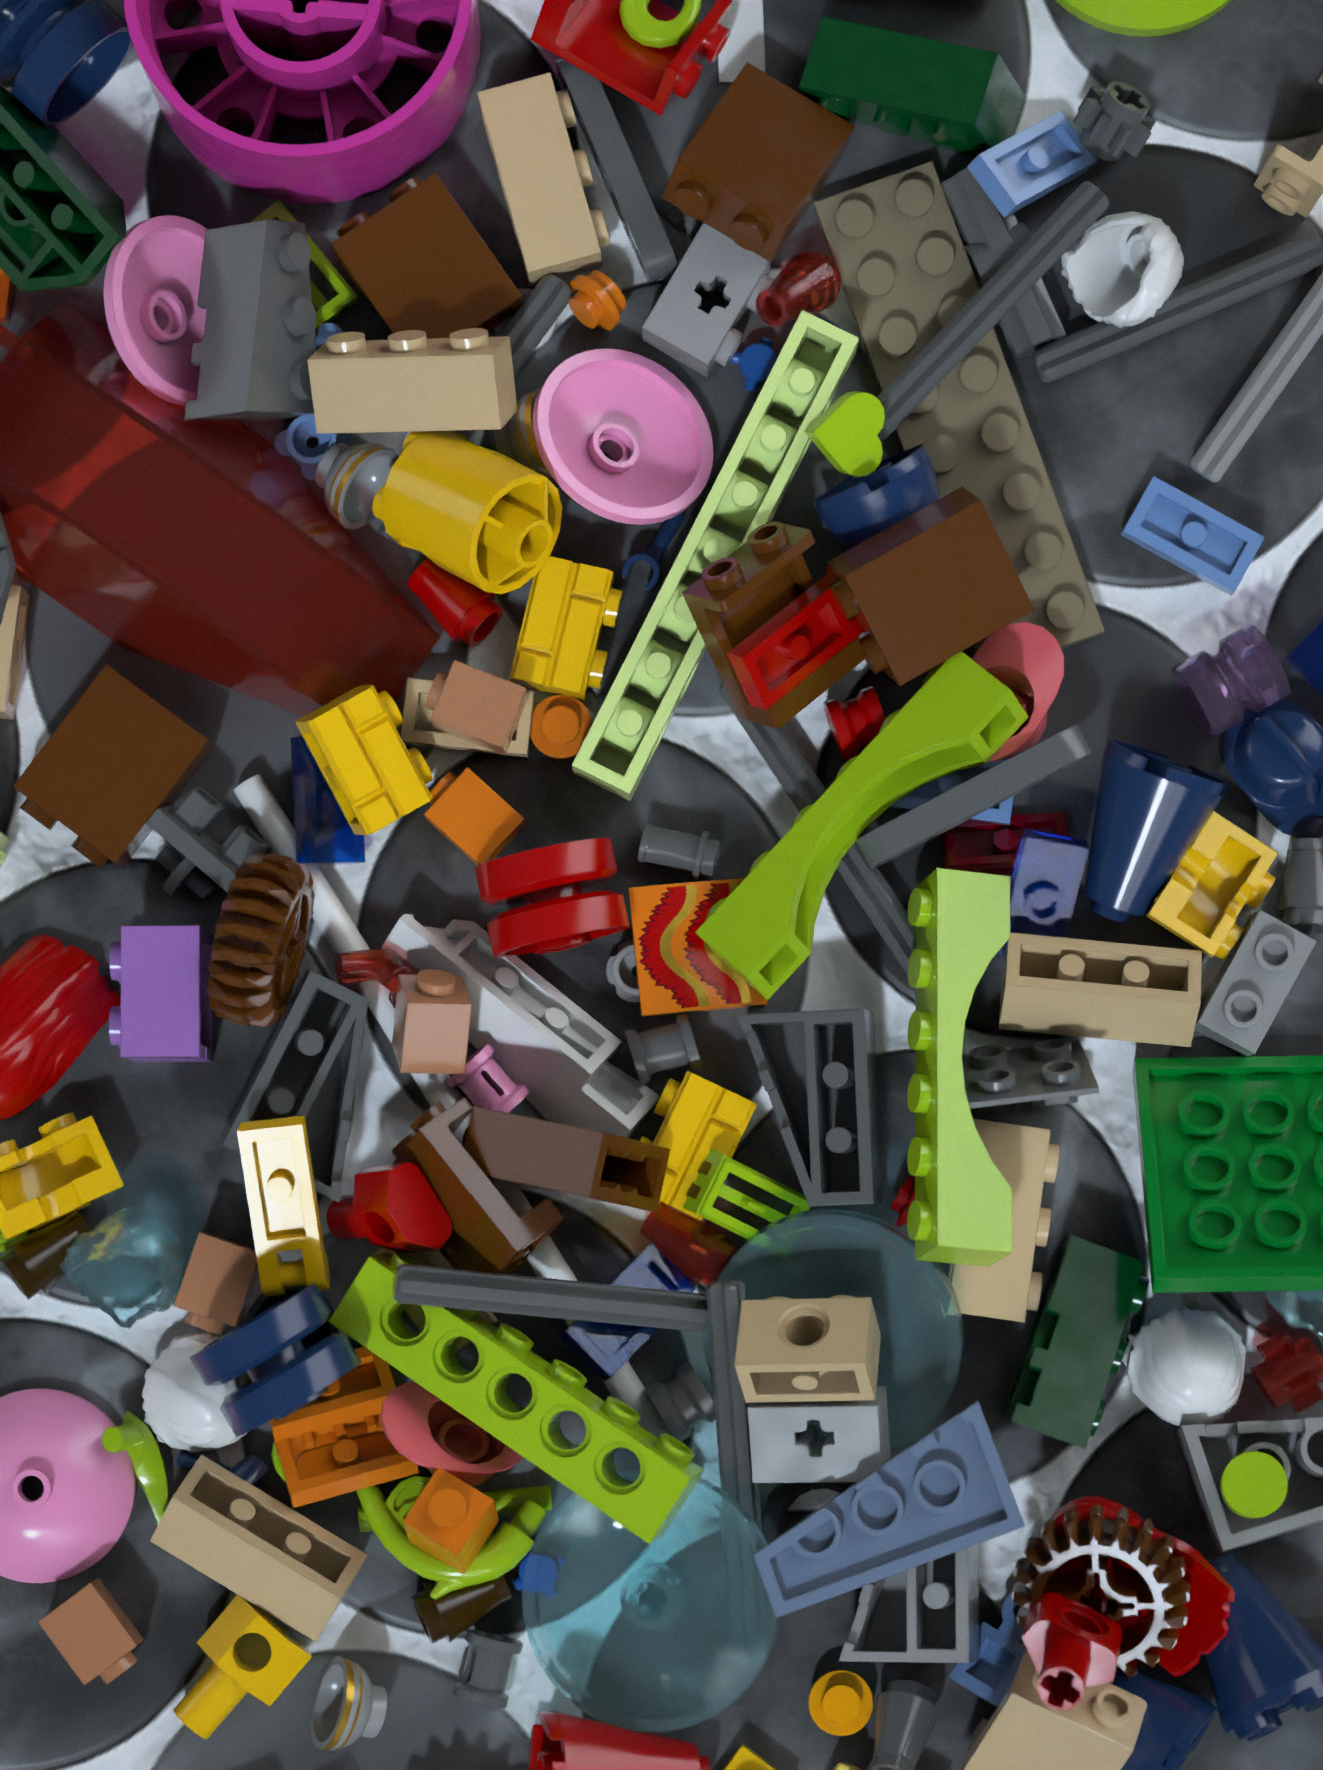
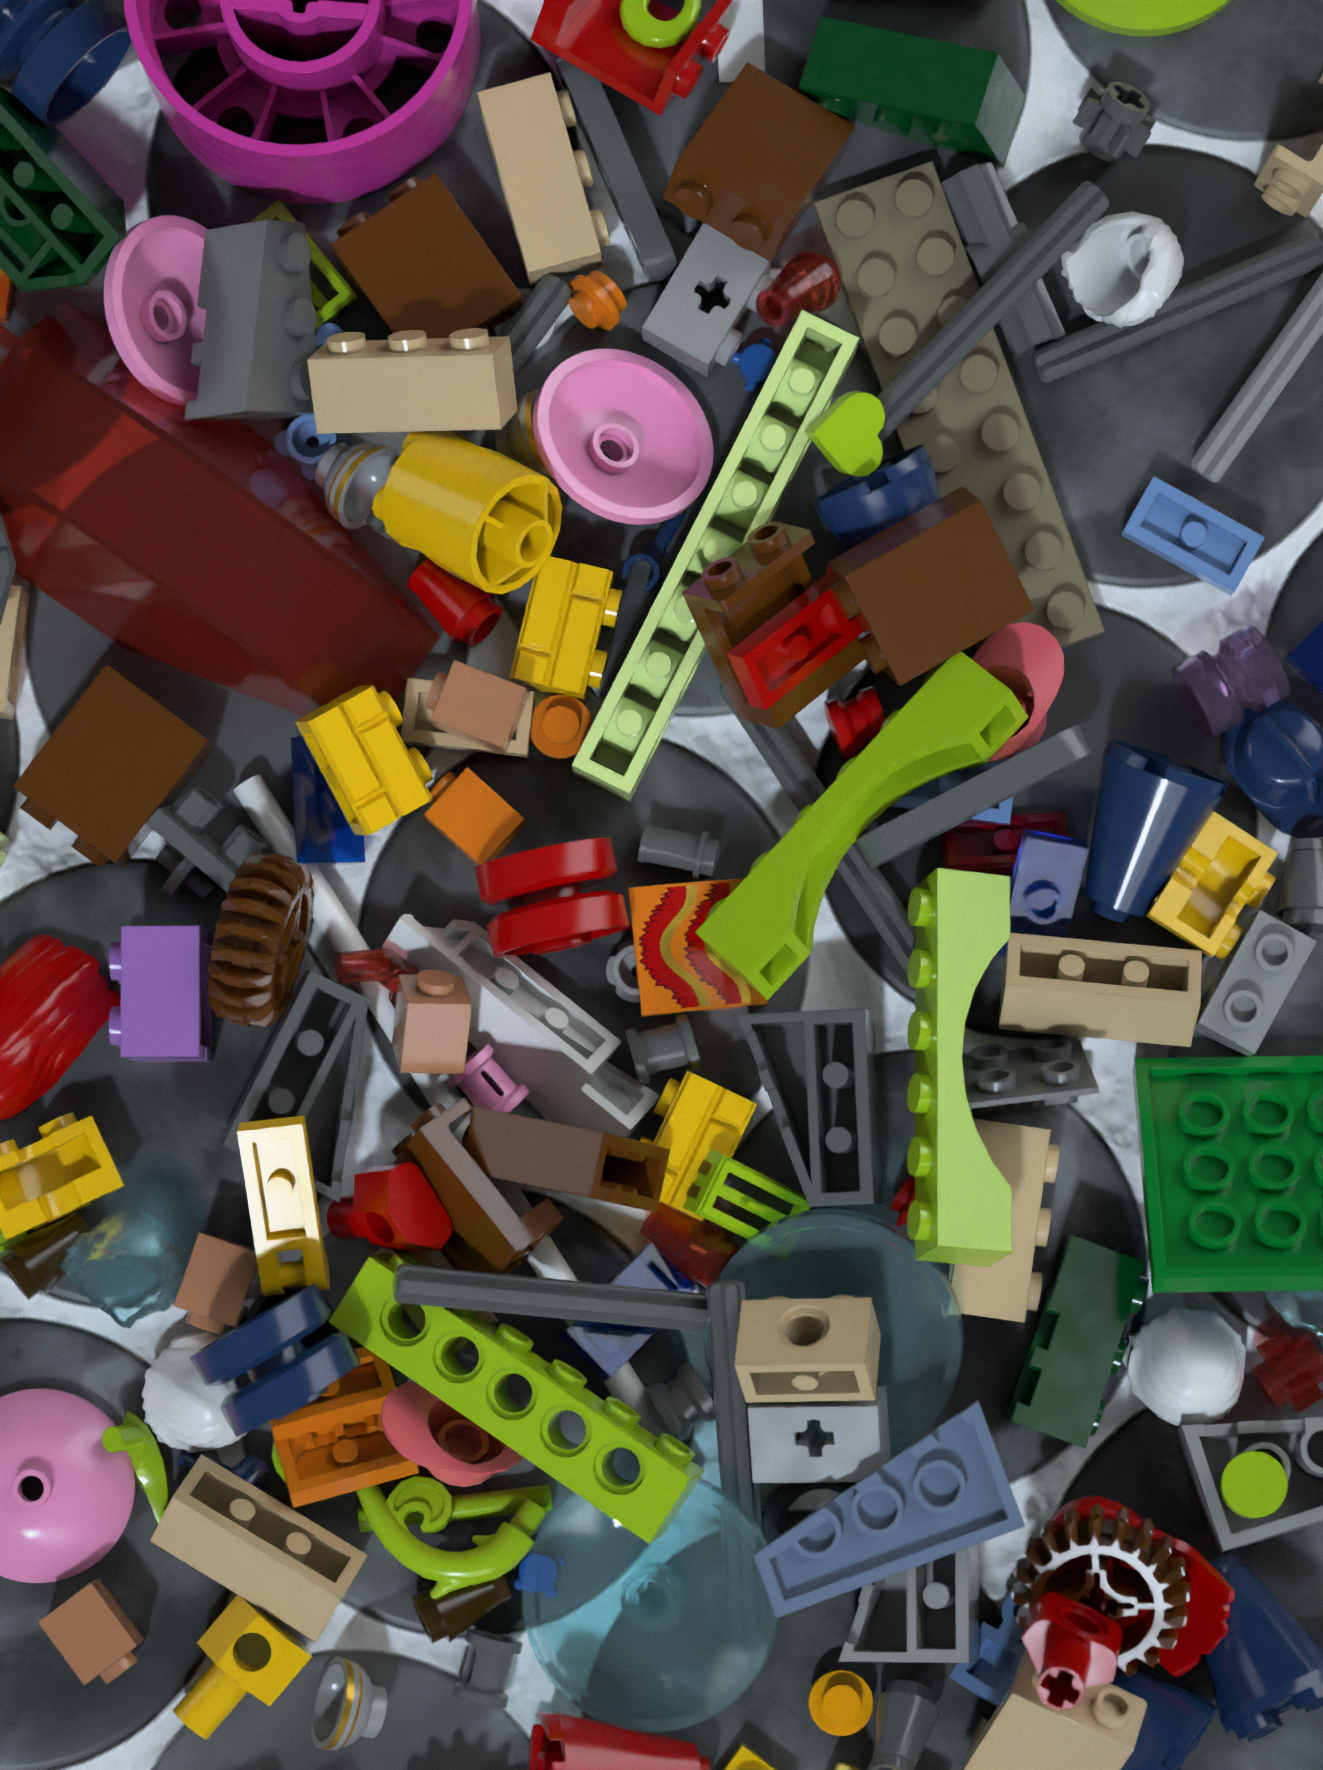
orange brick [403,1467,499,1575] -> none
medium blue plate [967,110,1098,218] -> none

